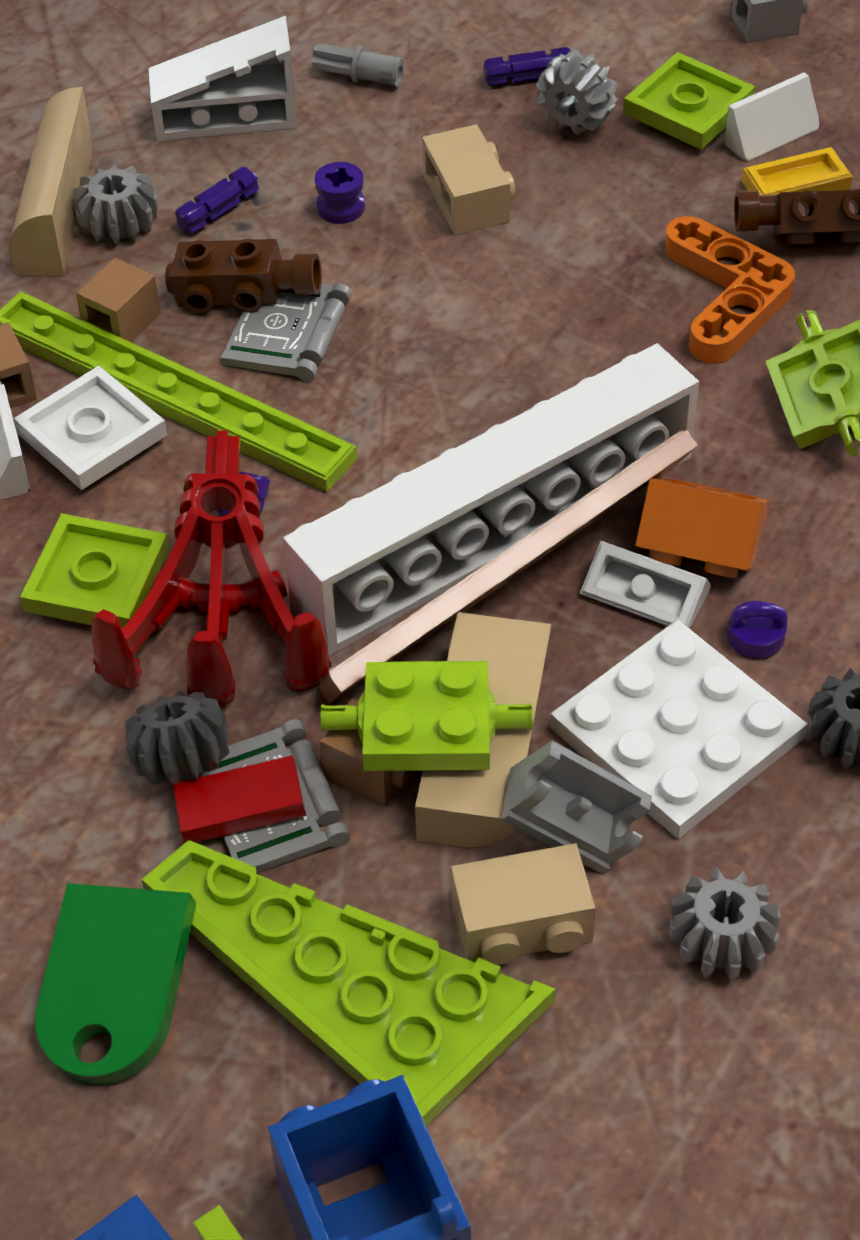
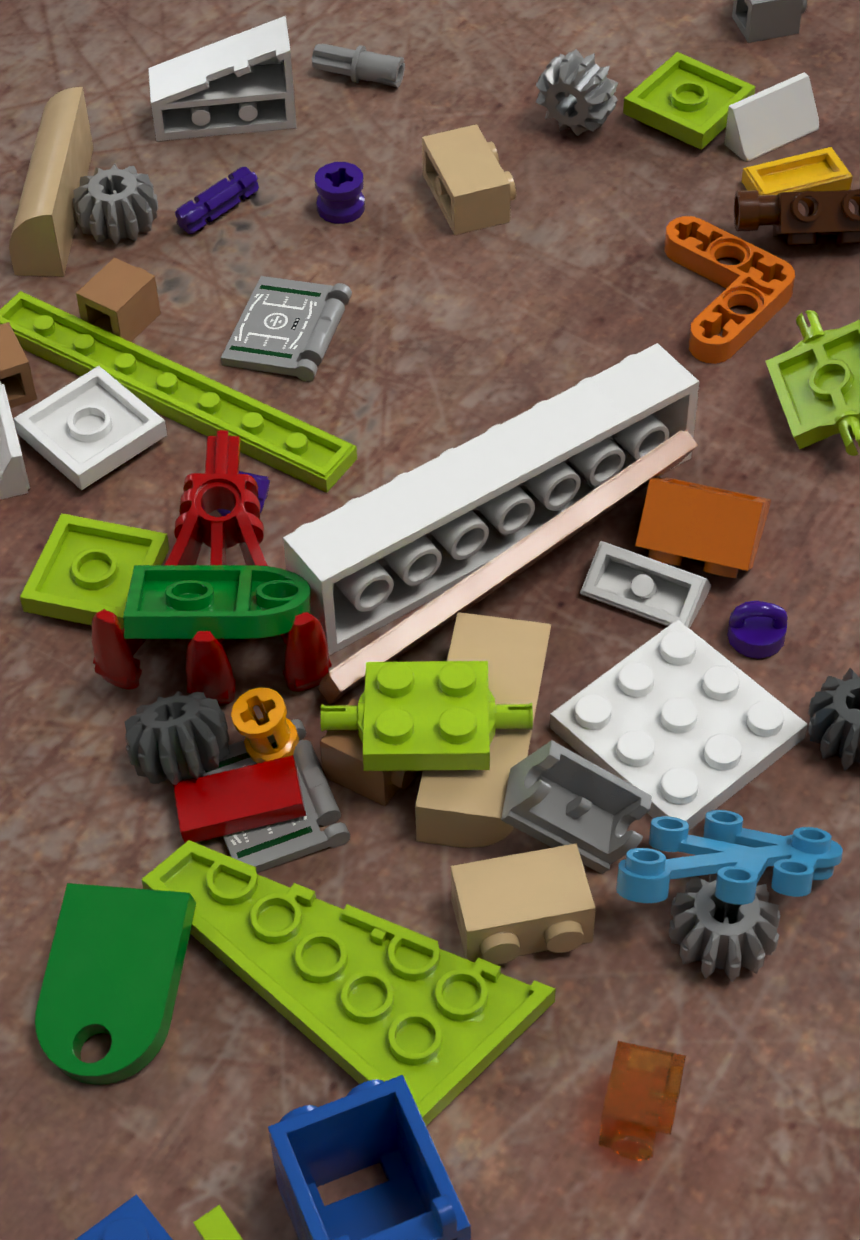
reddish brown brick [165,239,322,313] -> none
dark purple axle [483,47,571,86] -> none
none -> green tile [123,565,311,639]
none -> light orange bush [231,687,299,763]
none -> clear orange brick [599,1041,686,1161]
none -> dark azure plant [616,810,843,905]

